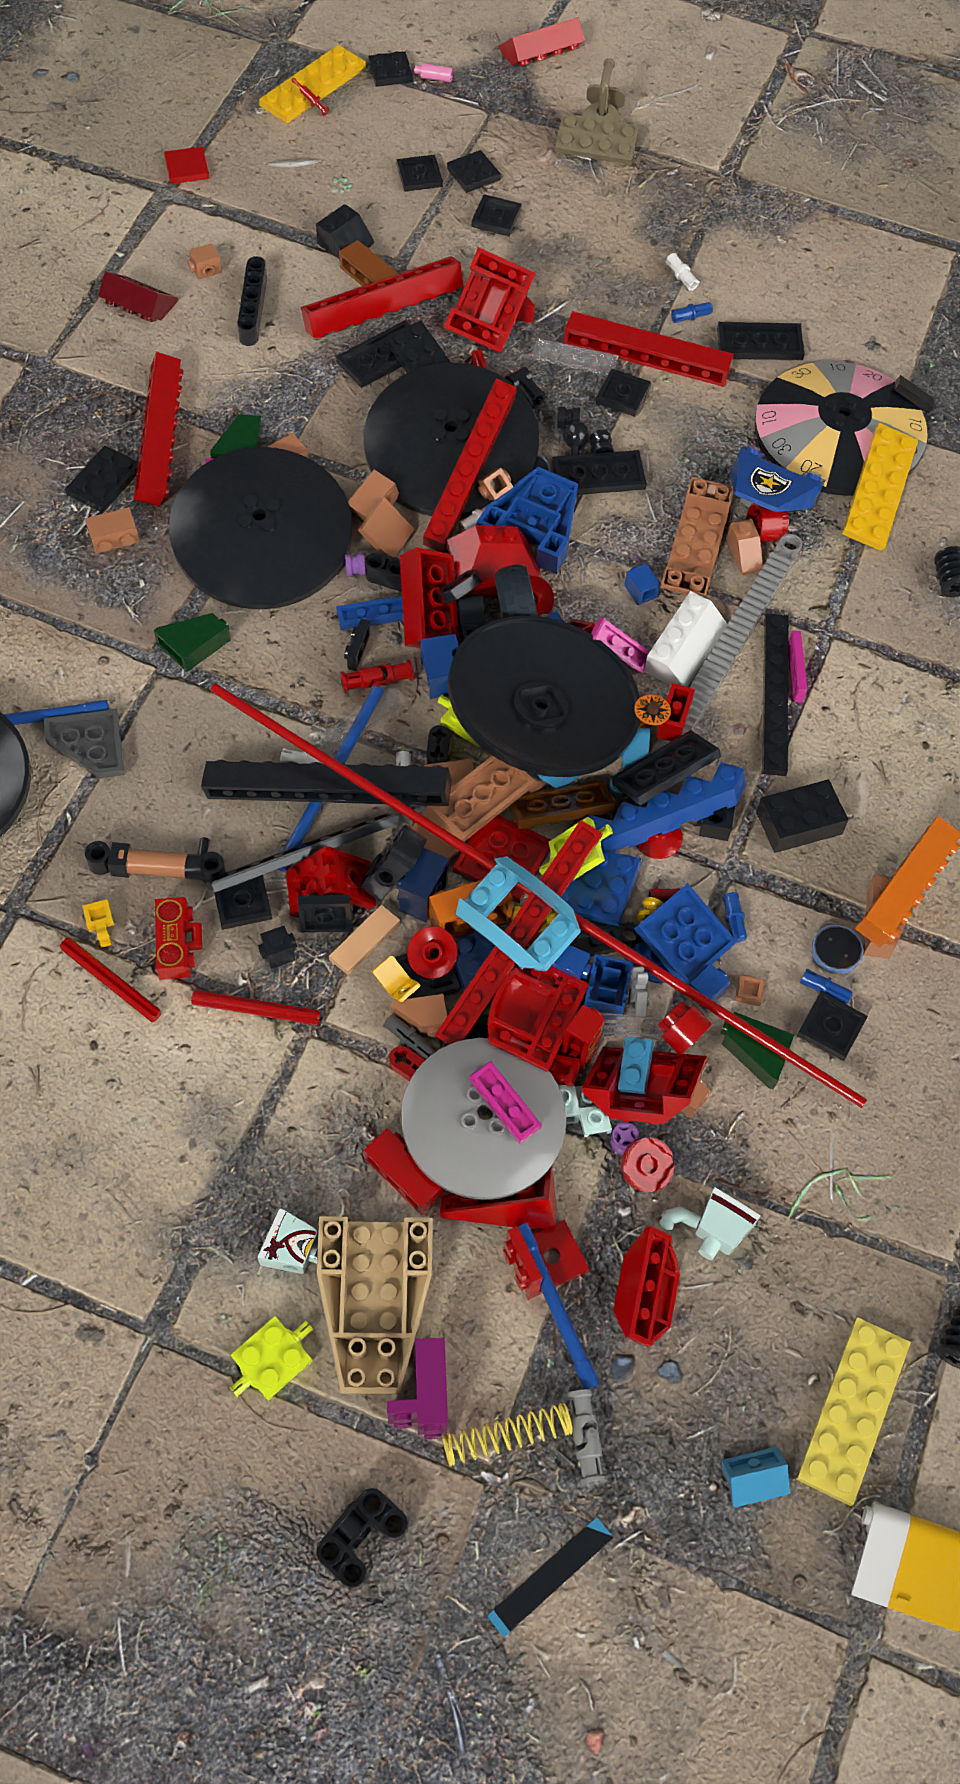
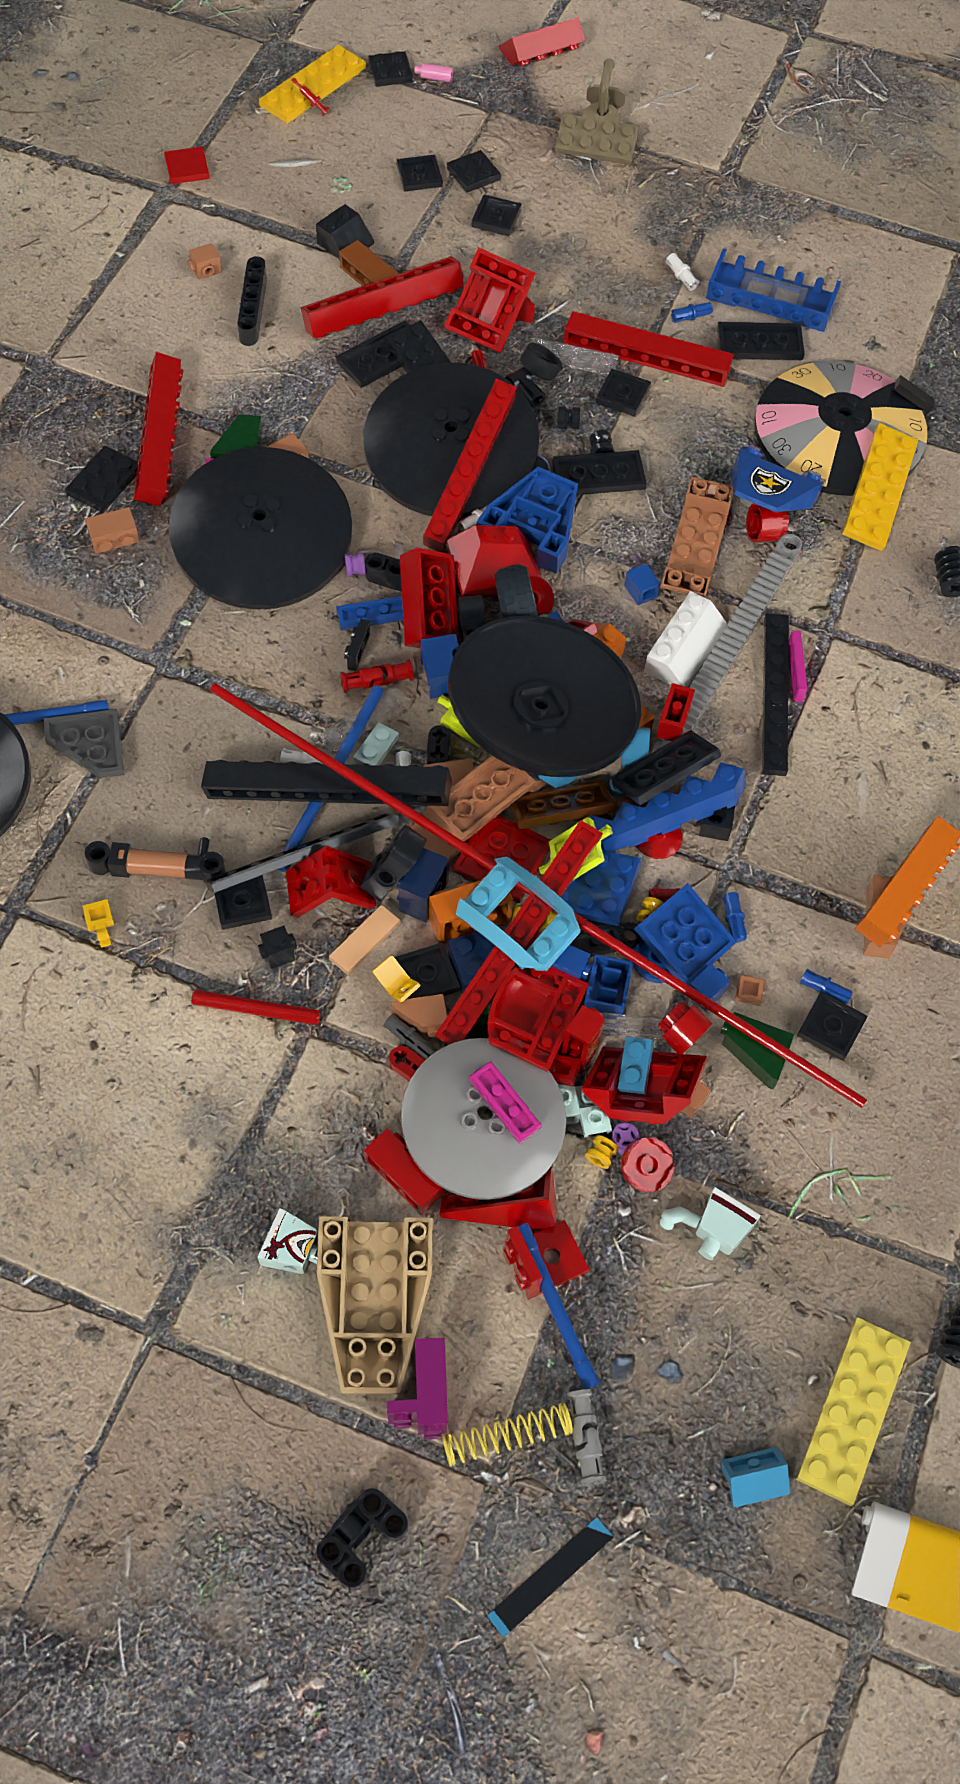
red axle [60,937,162,1022] -> none
dark red slope [98,271,178,322] -> none
dark green slope [154,613,230,672] -> none
red piece [155,897,203,980] -> none
neon yellow plate [229,1316,313,1401] -> none
black plate [297,894,352,933] -> none
nougat brick [348,470,399,522] -> none
nougat tile [358,497,415,558] -> none
red dish [407,926,458,979] -> none
black beam [439,569,482,604] -> none
nougat brick [477,468,513,500] -> none
black piece [563,420,589,455] -> none
dark pink tile [591,618,650,674] -> none
red wedge [613,1226,680,1347] -> none
light grey plate [628,966,650,1017] -> none
piece [634,695,671,725] -> none
nougat slope [726,519,763,575] -> none
black brick [756,779,849,853] -> none
black tile [811,925,864,974] -> none
none -> light aqua plate [353,722,399,765]
none -> black tyre [520,343,562,381]
none -> yellow wheel [585,1135,619,1169]
none -> blue window [706,248,841,332]

